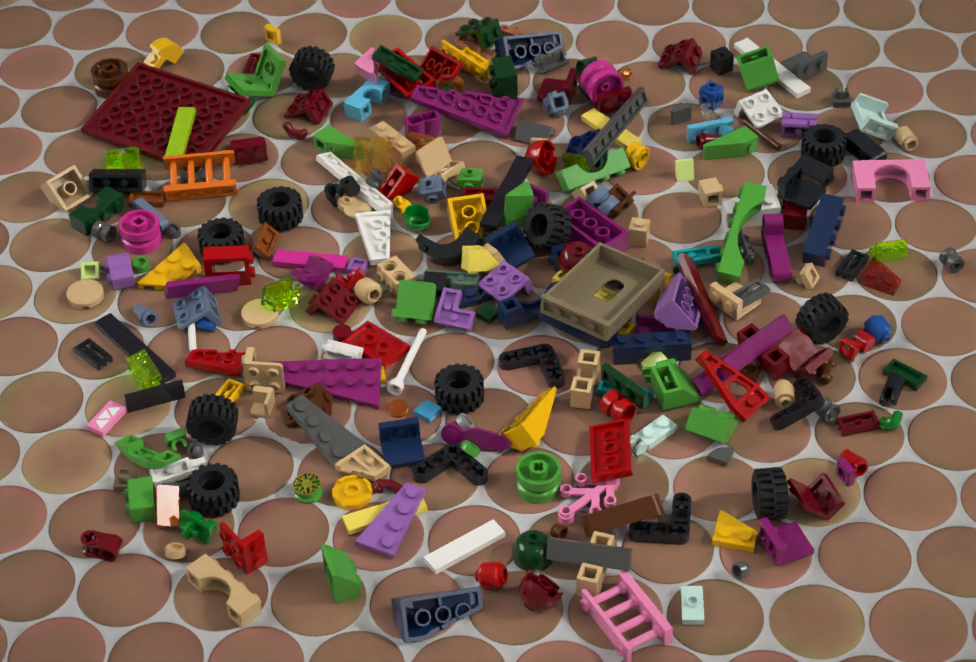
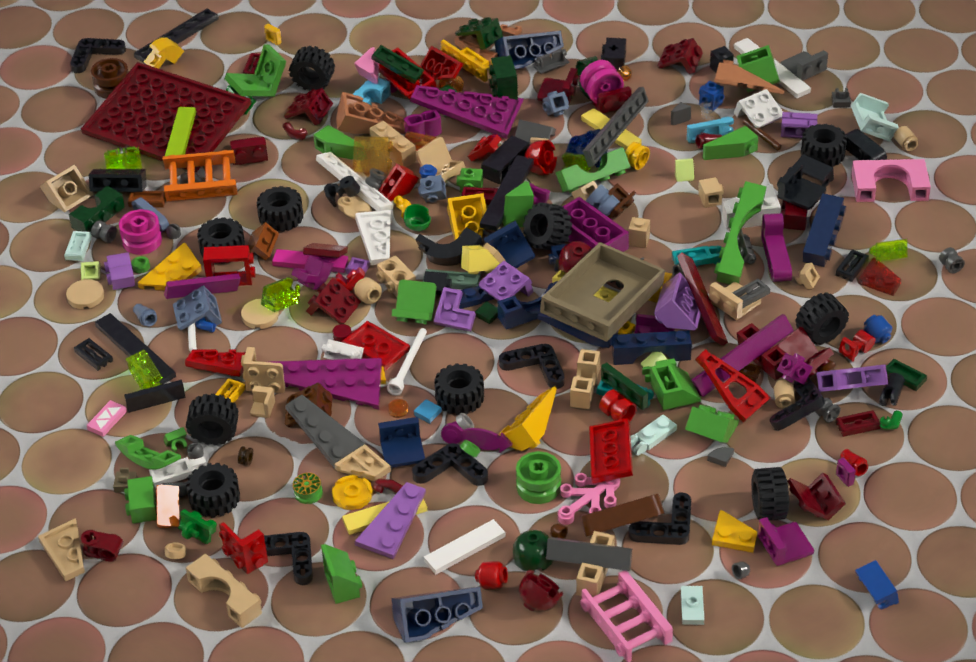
none -> tan wing [38,518,85,581]
none -> light aqua plate [64,231,92,261]
none -> black beam [70,38,126,73]
none -> black tile [134,8,219,64]
none -> dark brown bush [238,446,253,466]
none -> black beam [264,532,313,585]
none -> dark red tile [303,243,348,258]
none -> nougat wedge [336,92,405,134]
none -> blue plate [419,164,437,178]
none -> red wing [467,134,502,161]
none -> black brick [481,136,529,185]
none -> black brick [601,37,626,72]
none -> nougat wedge [714,60,785,94]
none -> magenta brick [777,353,813,385]
none -> medium lavender arch [817,364,888,392]
none -> blue hinge [855,560,899,610]

